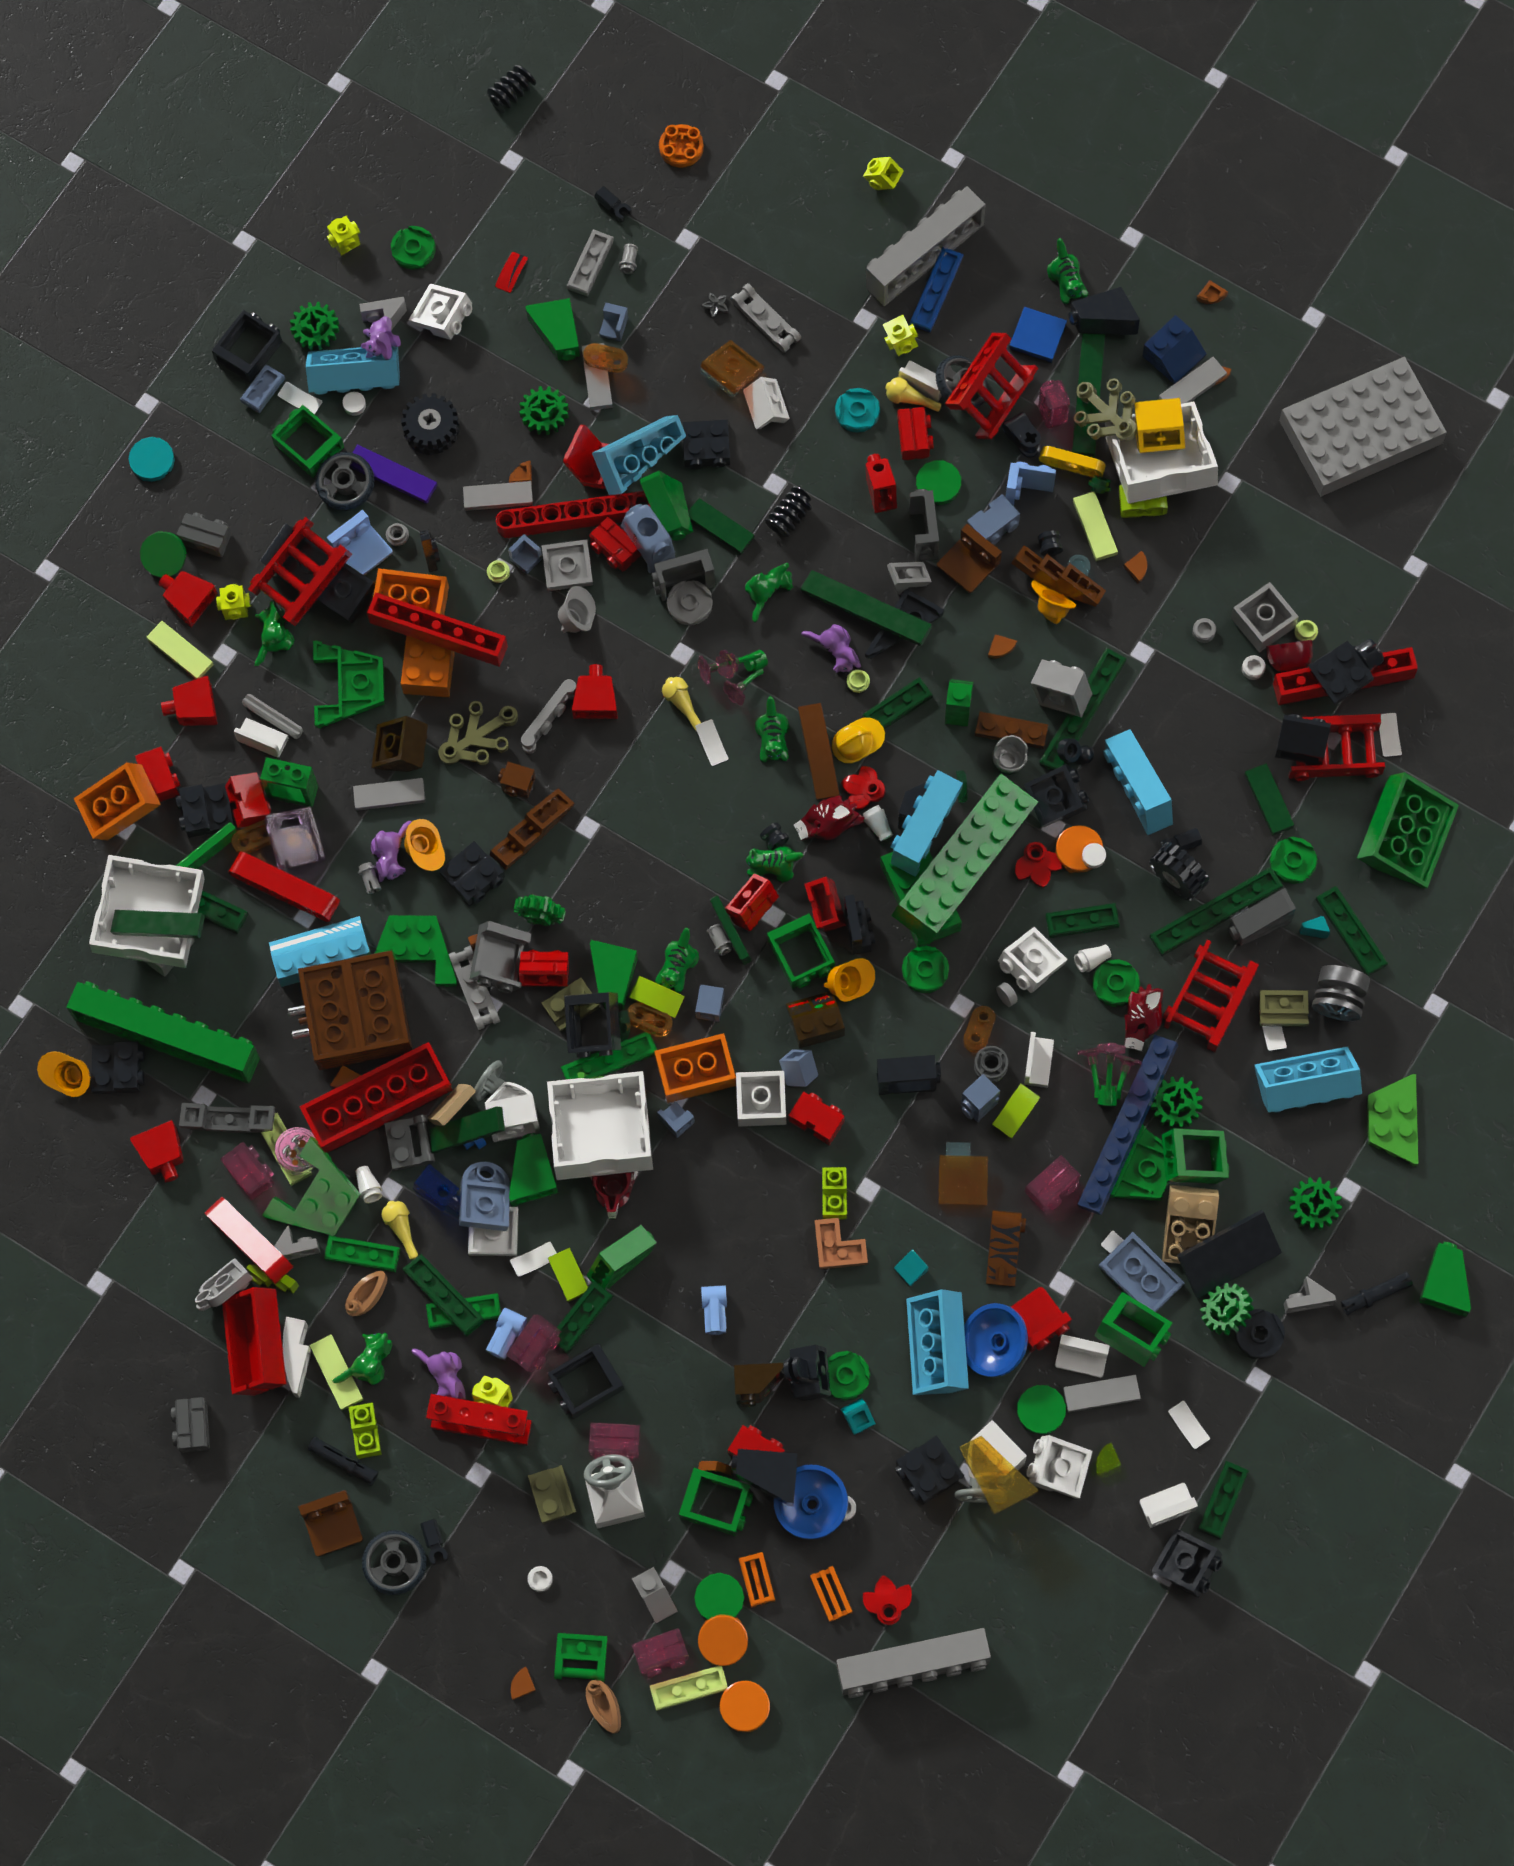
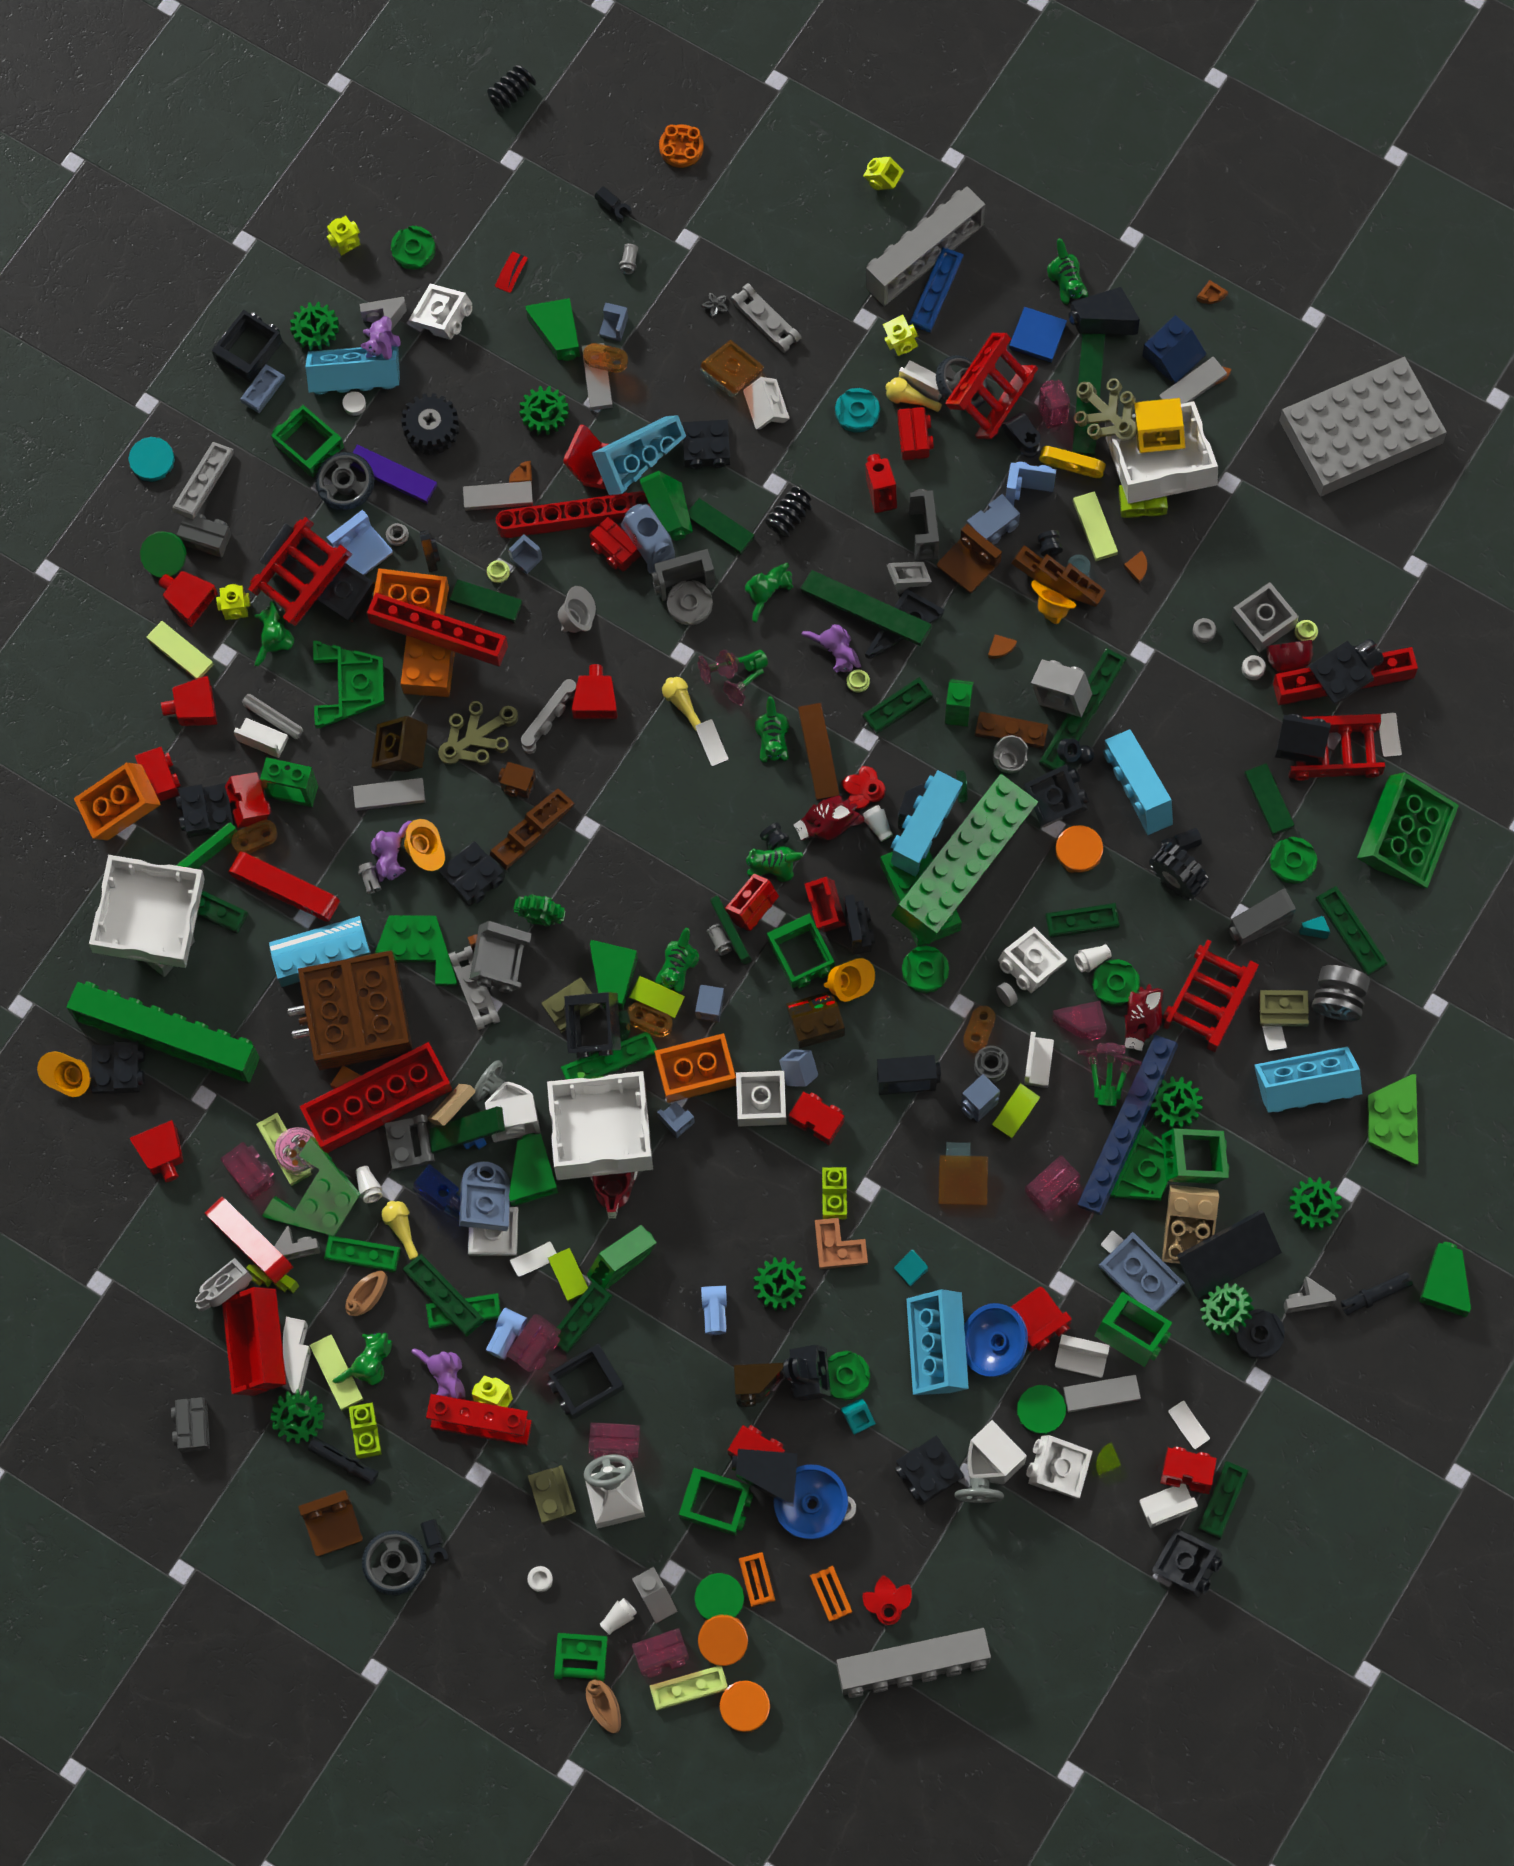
dark green tile [110,910,205,939] -> none
dark grey slope [179,1103,275,1133] -> none
container [264,807,325,870] -> none
white sticker [278,382,322,414] -> none
dark orange tile [511,1667,536,1700] -> none
red brick [519,950,569,987] -> none
light grey plate [542,540,593,591] -> none
light grey tile [567,230,614,297] -> none
dark orange tile [698,1461,733,1476] -> none
yellow piece [832,718,885,763] -> none
green tile [916,460,961,505] -> none
clear yellow wing [959,1436,1039,1515] -> none
reddish brown door [986,1210,1026,1286] -> none
red plate [1015,842,1062,887] -> none
white tile [1082,843,1106,868] -> none
dark green plate [1088,475,1111,494] -> none
dark green tile [1149,867,1283,956] -> none
none -> light grey tile [172,442,234,520]
none -> green gear [271,1389,324,1444]
none -> dark green tile [450,579,523,623]
none -> white cone [600,1598,637,1635]
none -> green gear [754,1257,806,1311]
none -> clear pink slope [1052,1001,1107,1040]
none -> red brick [1160,1447,1217,1494]

